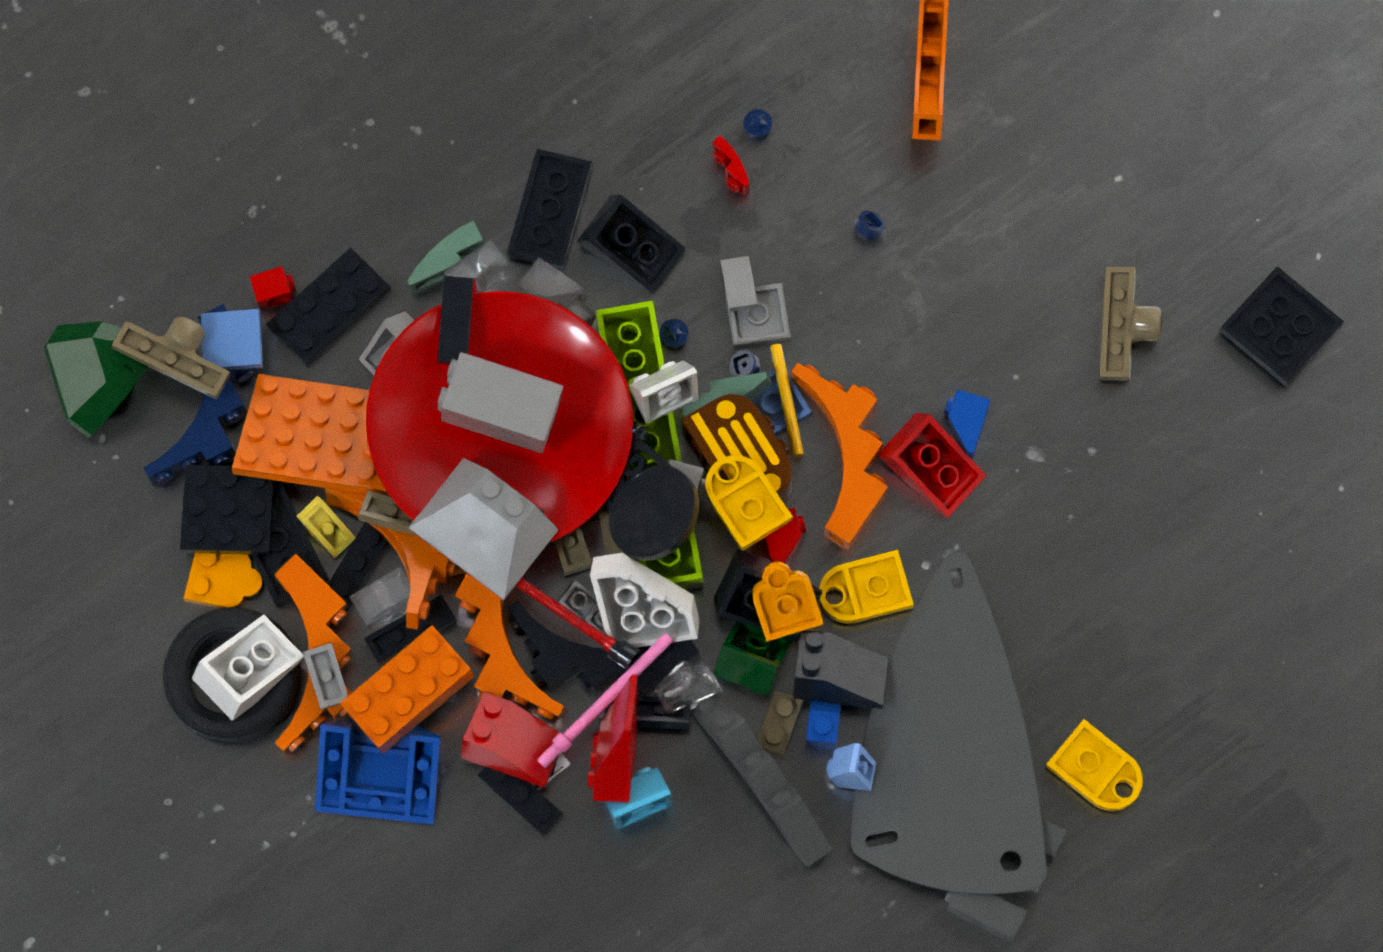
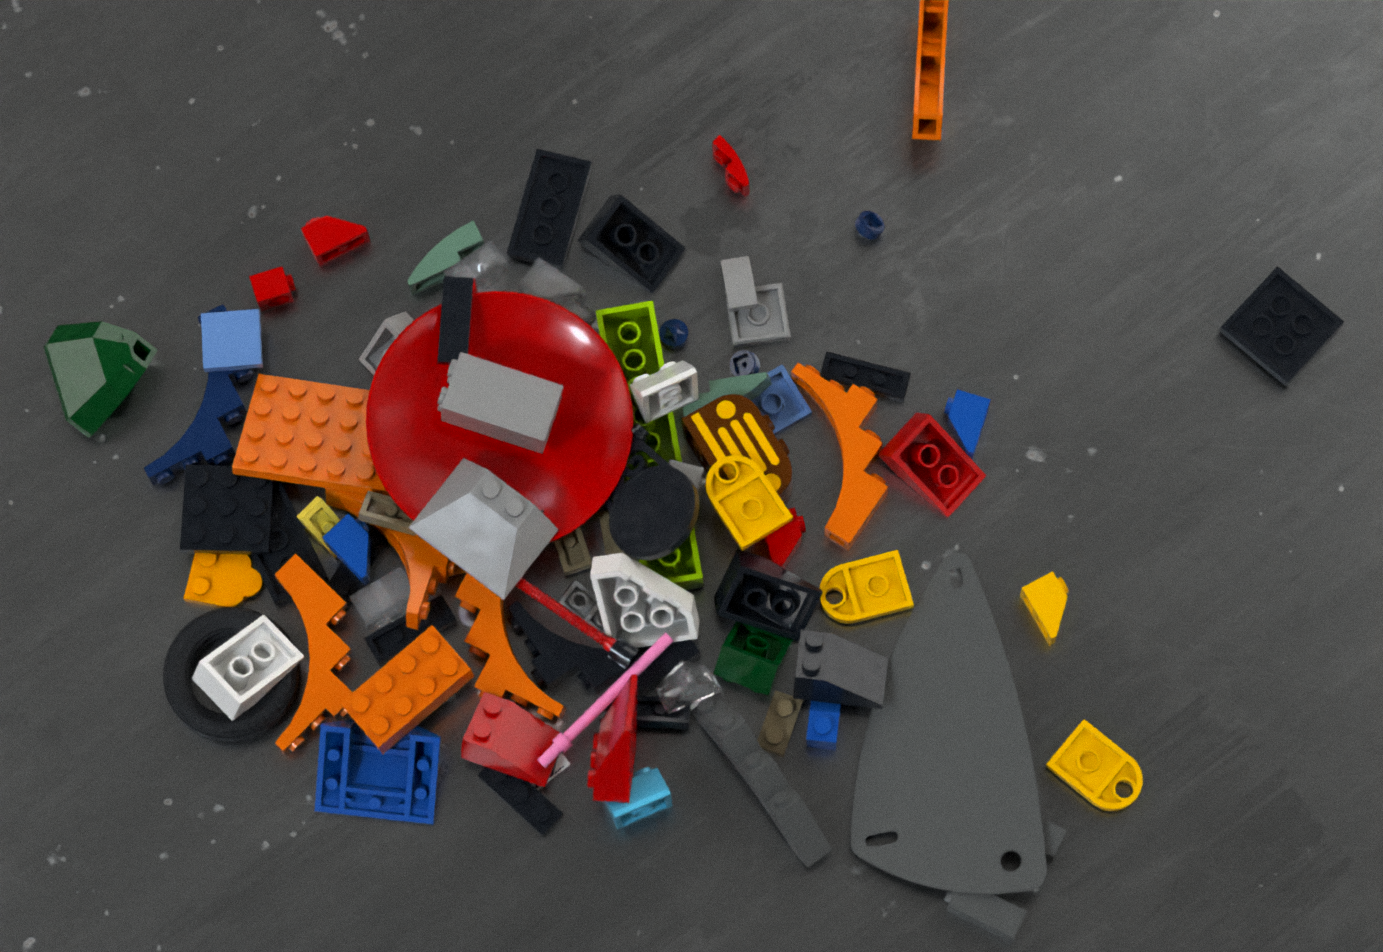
dark tan plate [112,316,230,400] -> none
black plate [266,247,391,366] -> none
light grey plate [303,643,348,710] -> none
dark blue tile [743,109,772,139] -> none
light orange plate [752,562,824,641] -> none
yellow bar [770,344,804,457] -> none
light blue slope [827,743,877,791] -> none
dark tan plate [1100,267,1163,381] -> none
none -> red slope [301,215,370,266]
none -> blue slope [322,513,372,586]
none -> black tile [820,351,911,403]
none -> yellow slope [1020,571,1069,646]

